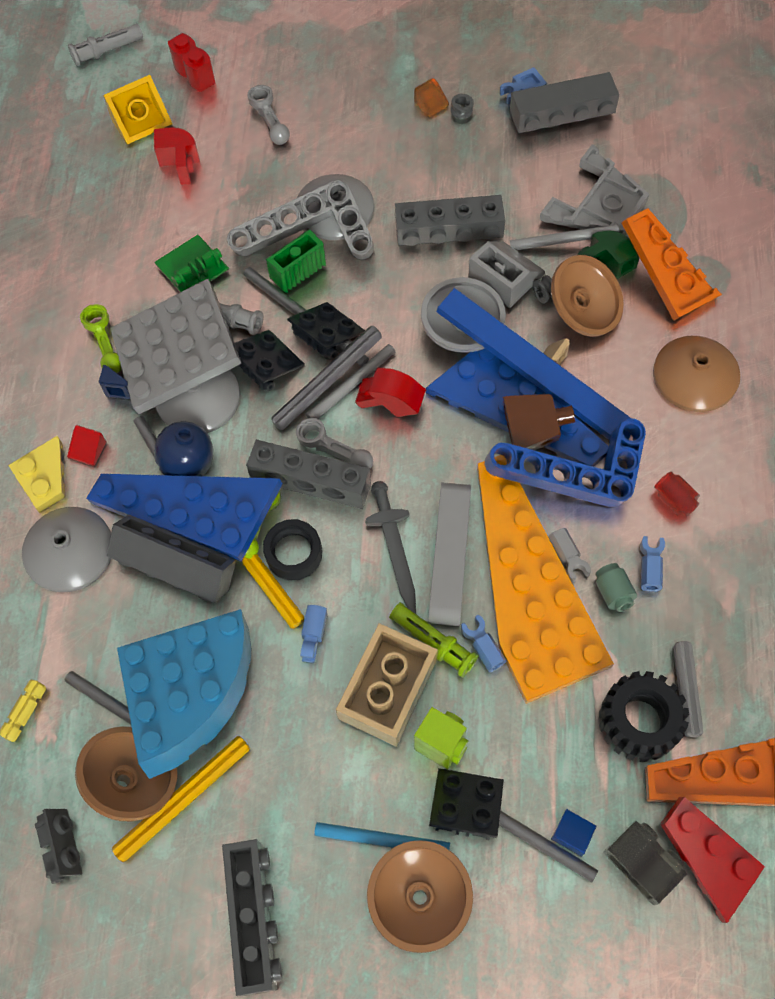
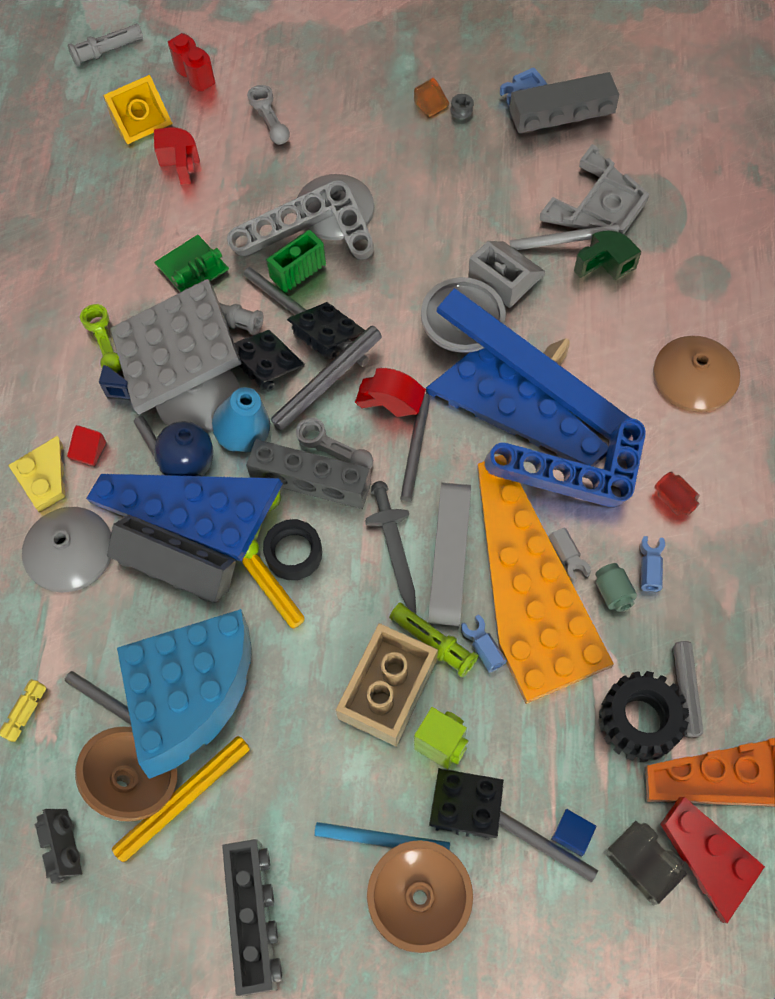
medium blue bar [300,605,327,663] -> none
light grey bar [306,344,396,419] -> none
dark grey brick [395,195,505,246] -> none
reddish brown torso [503,394,575,450] -> none
dark grey bush [533,275,552,304] -> none
medium nougat dish [551,255,624,337] -> none
orange wing [622,208,722,321] -> none
none -> dark azure cone [212,387,270,453]
none -> flat silver bar [400,394,430,502]

